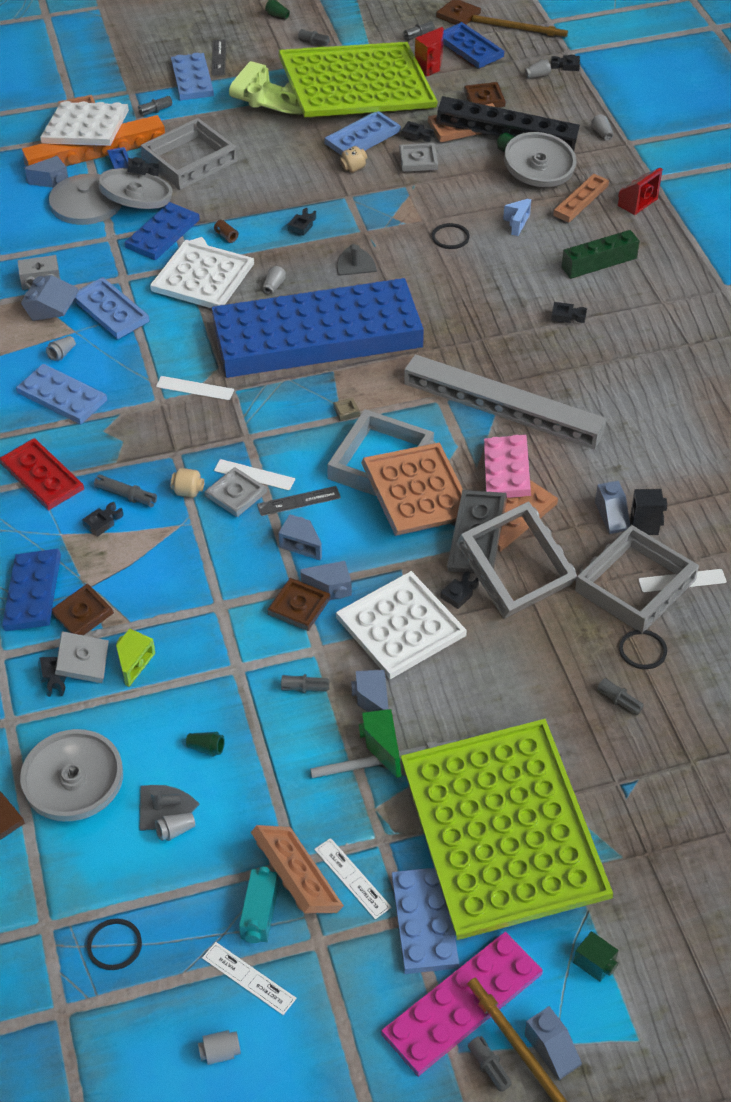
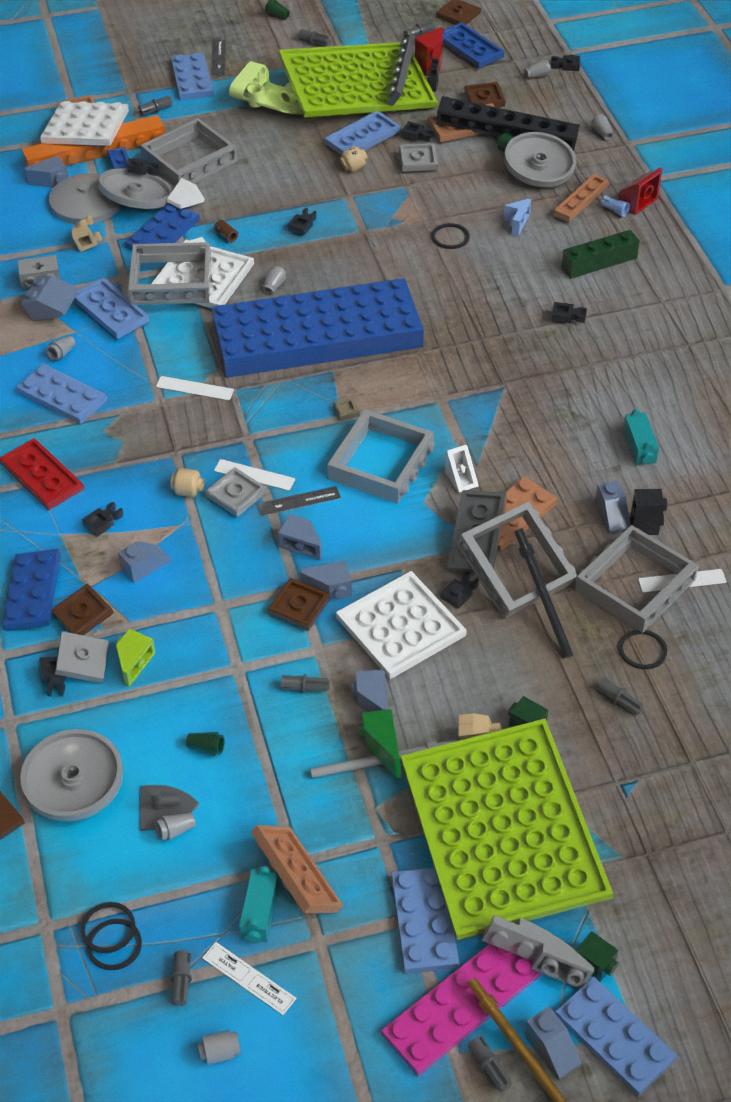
dark grey pin [94,474,157,507] -> none
white sticker [314,838,392,919] -> none
dark grey shield [338,244,377,276] -> none
nougat plate [361,442,463,536] -> none
light grey brick [404,354,607,449] -> none
pearl gold bar [472,15,568,37] -> none
bright pink plate [484,435,531,498] -> none
none -> tan piece [71,215,102,252]
none -> black piece [81,902,135,953]
none -> sand blue slope [118,541,171,583]
none -> light grey window [129,242,211,305]
none -> white slope [167,178,205,209]
none -> dark grey axle [170,950,192,1006]
none -> dark grey plate [387,33,416,106]
none -> black plate [427,58,439,92]
none -> white slope [445,445,479,492]
none -> tan piece [458,713,501,740]
none -> light grey slope [482,915,594,989]
none -> dark green brick [508,696,548,727]
none -> black bar [514,528,573,658]
none -> medium blue plate [555,977,678,1097]
none -> light blue pin [601,195,630,217]
none -> teal brick [623,409,659,465]

